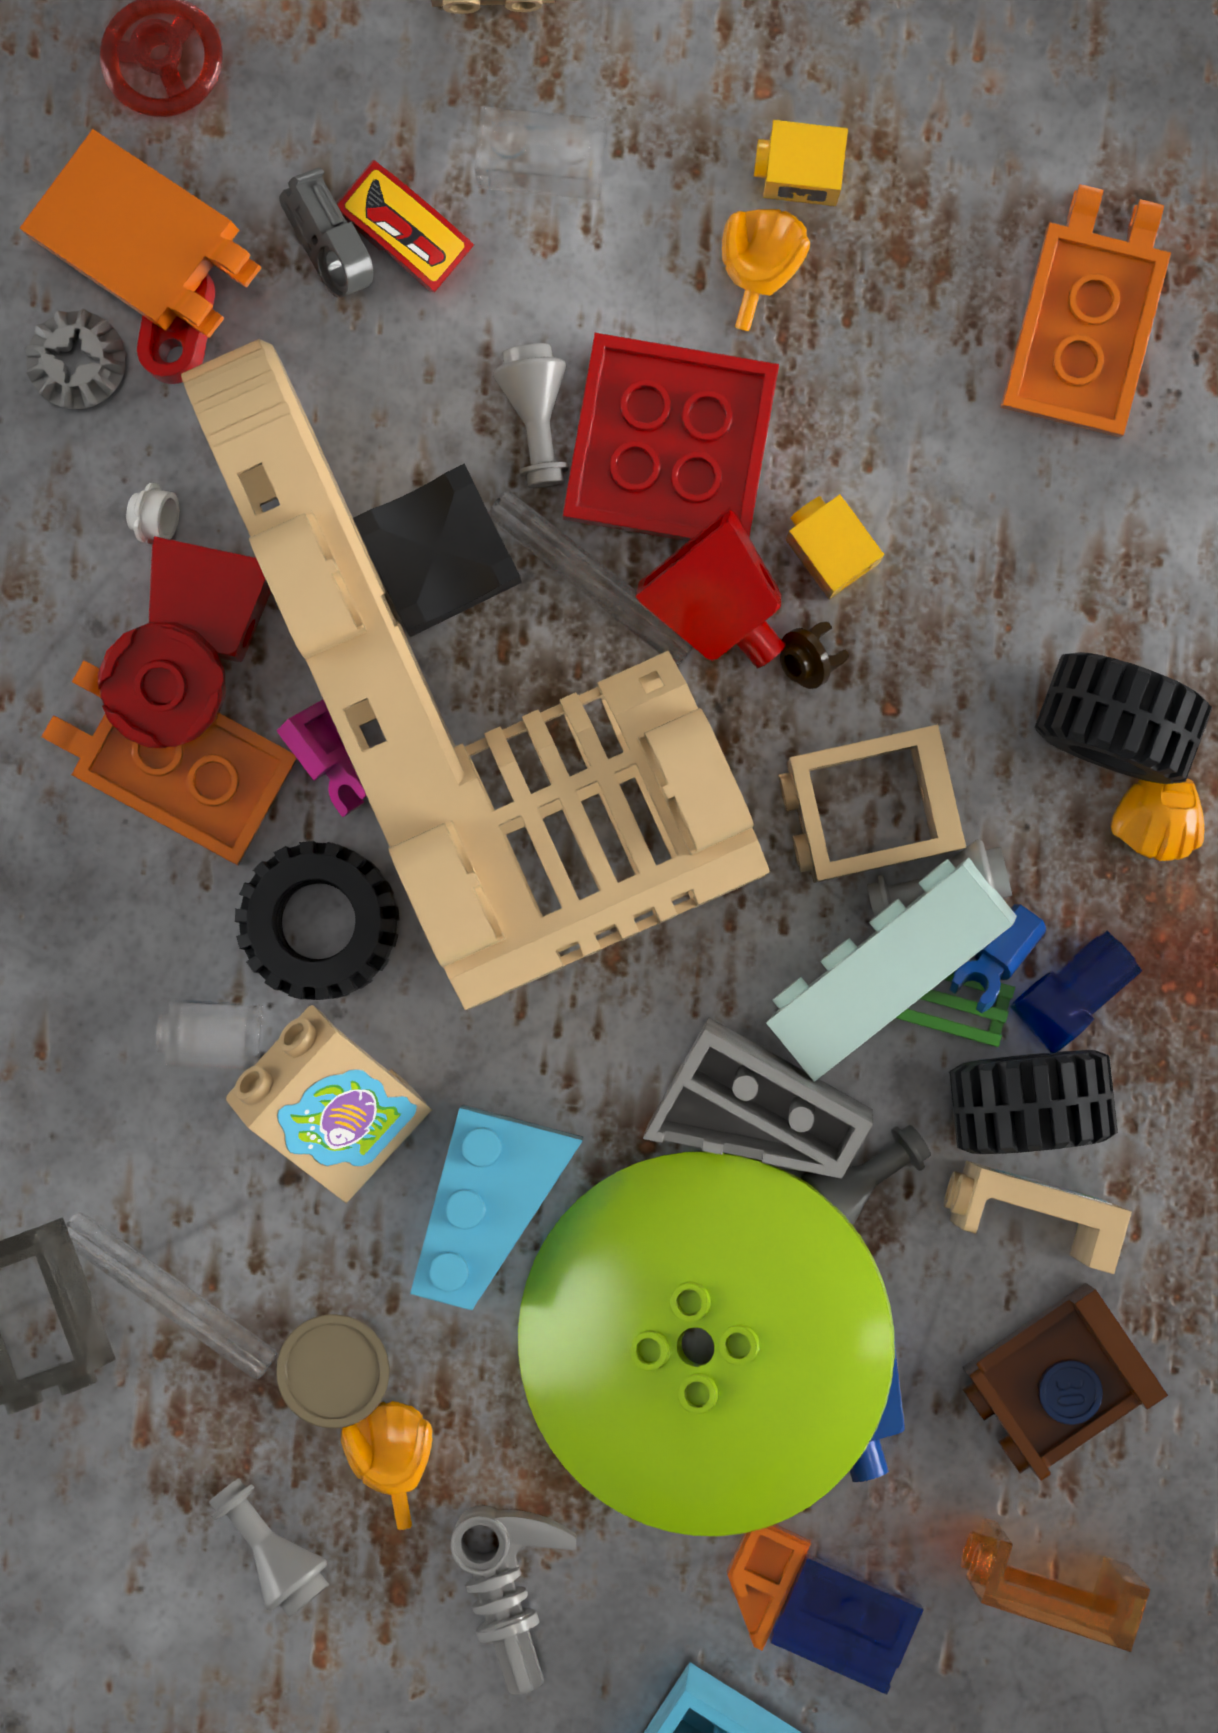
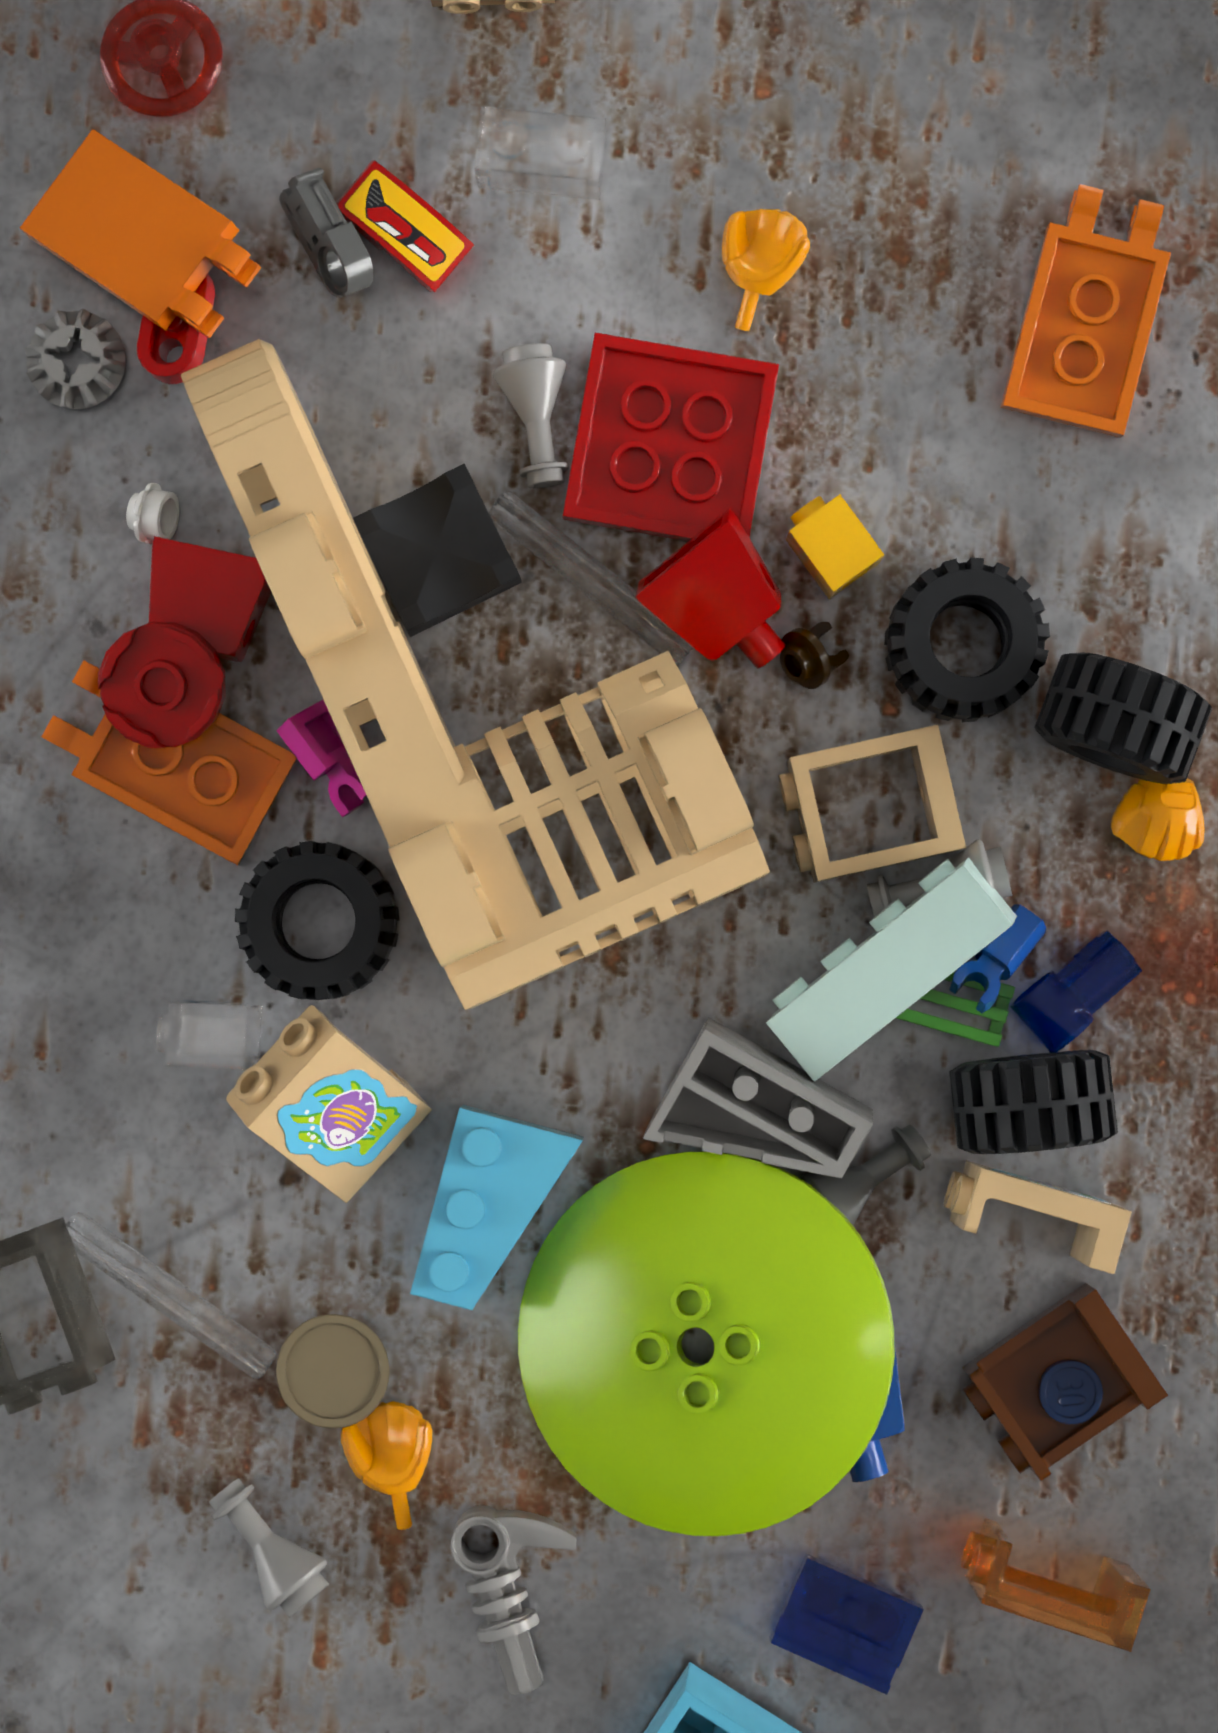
orange tile [727,1524,811,1651] -> none
yellow brick [753,120,848,206] -> none
none -> black tyre [884,557,1050,723]

